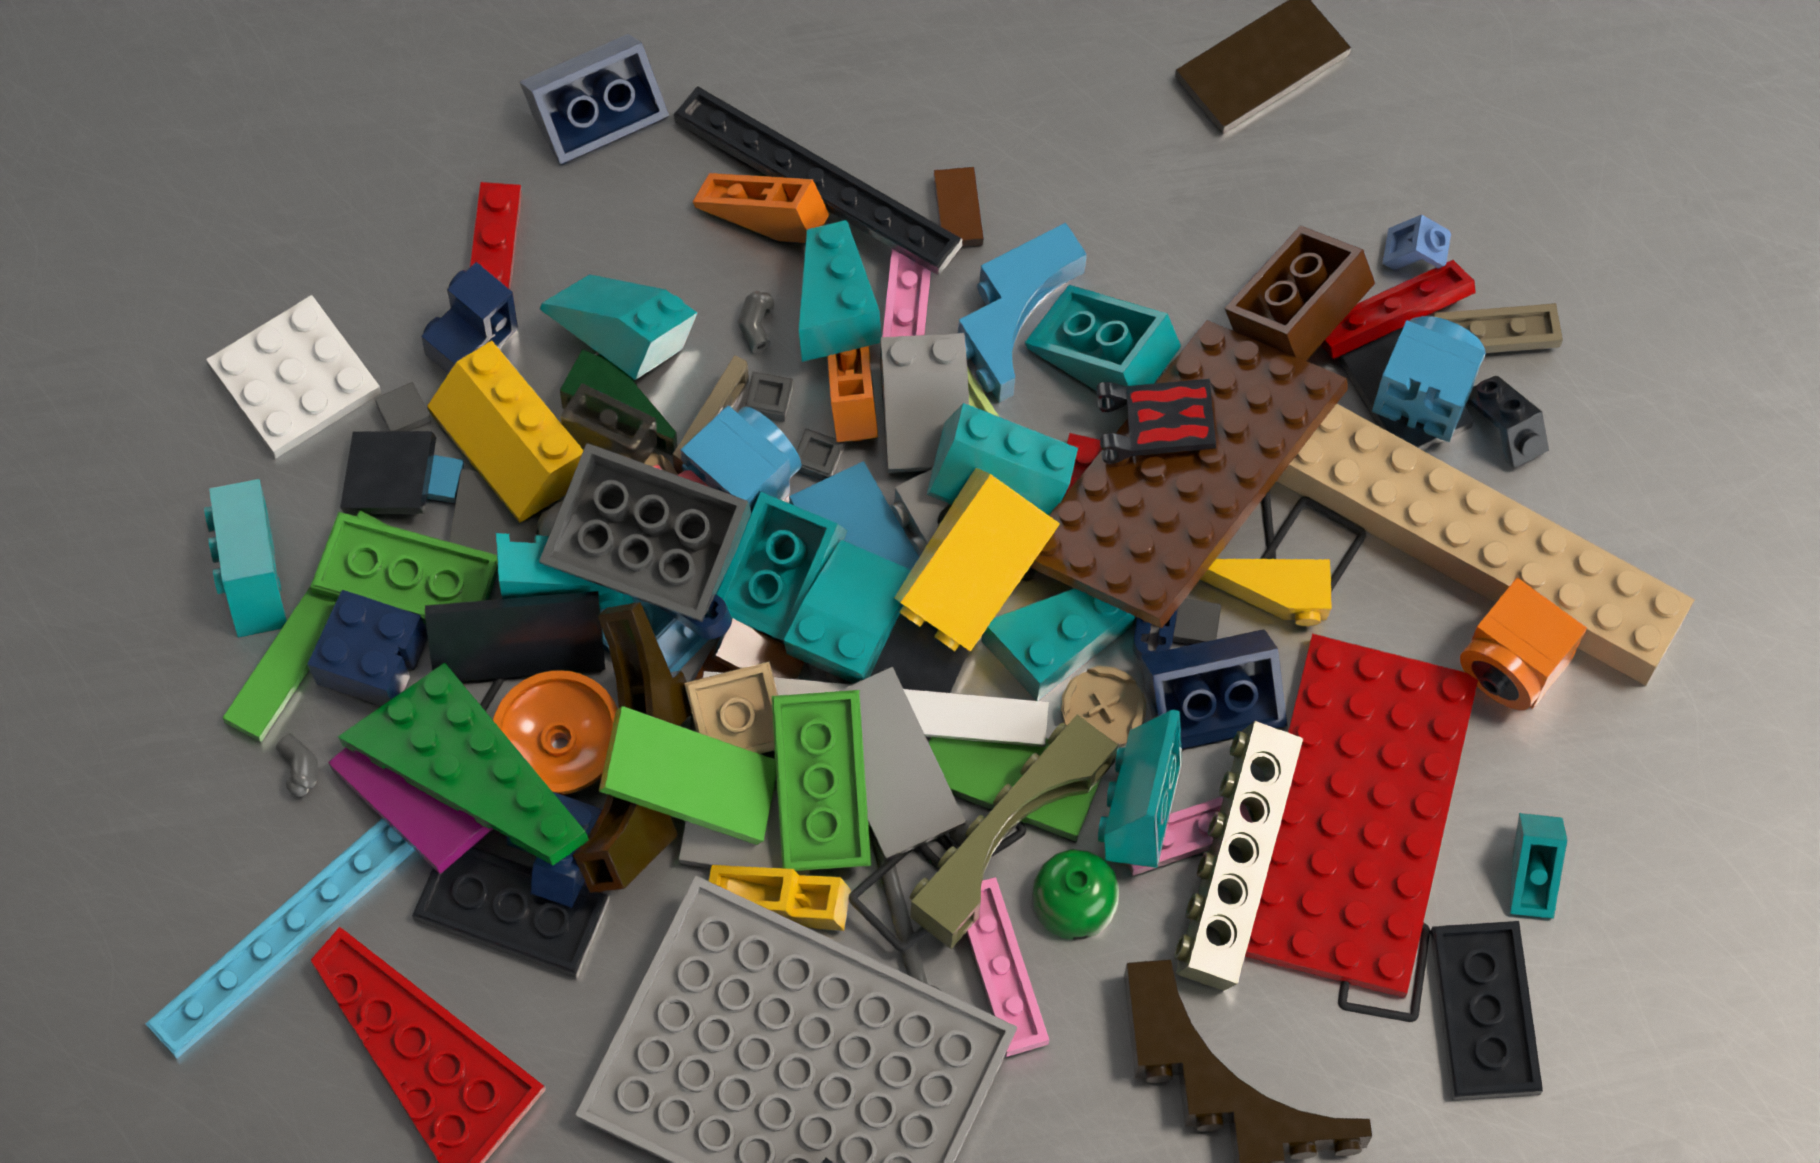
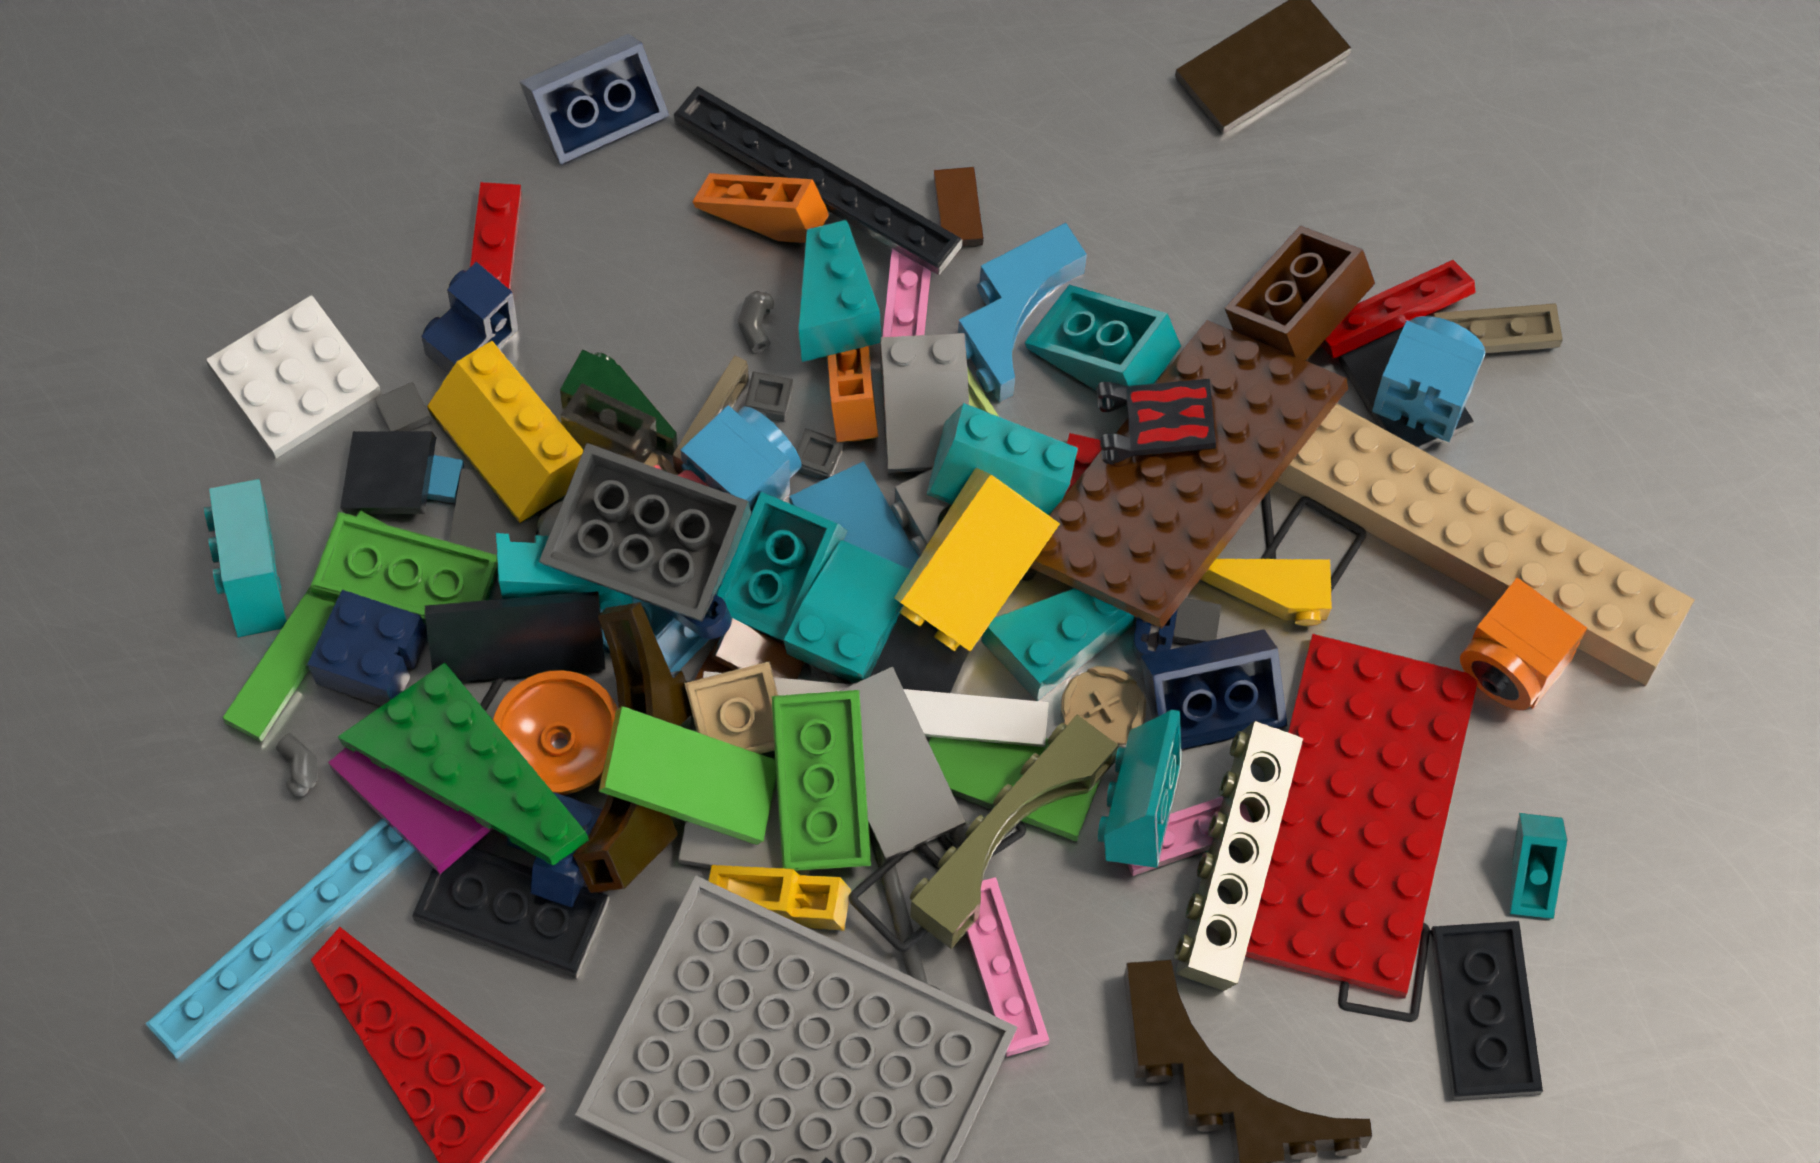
teal slope [539,274,697,380] -> none
green cylinder [1032,849,1119,939] -> none
medium blue bracket [1382,214,1451,270] -> none
black bracket [1467,376,1549,469] -> none

